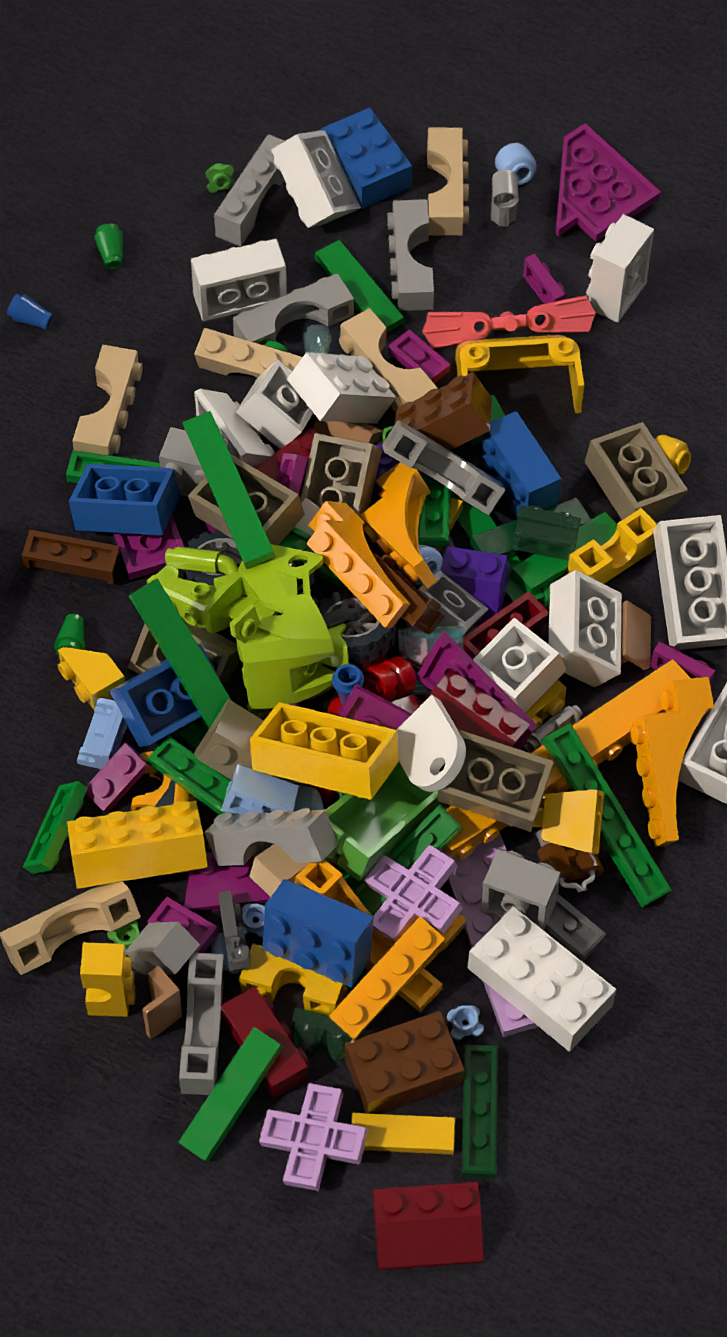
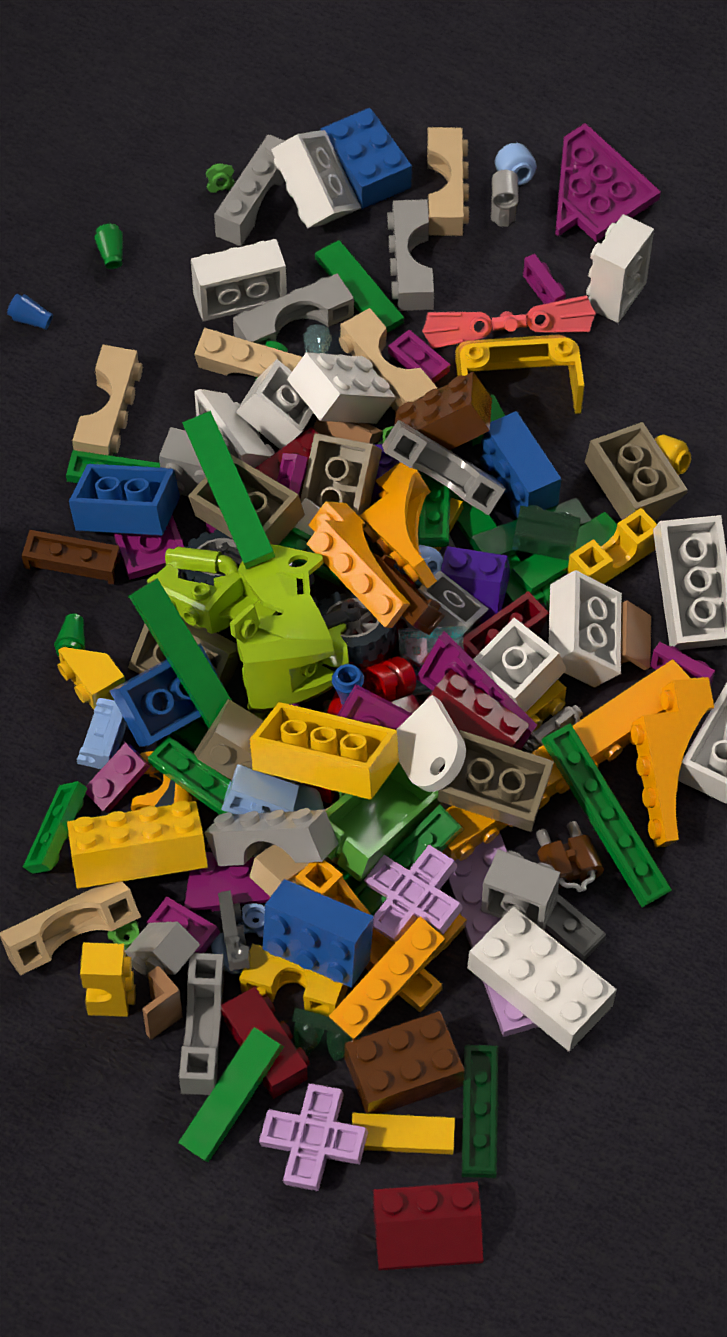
light blue plate [447,1005,484,1040] -> none
yellow torso [533,790,604,854] -> none

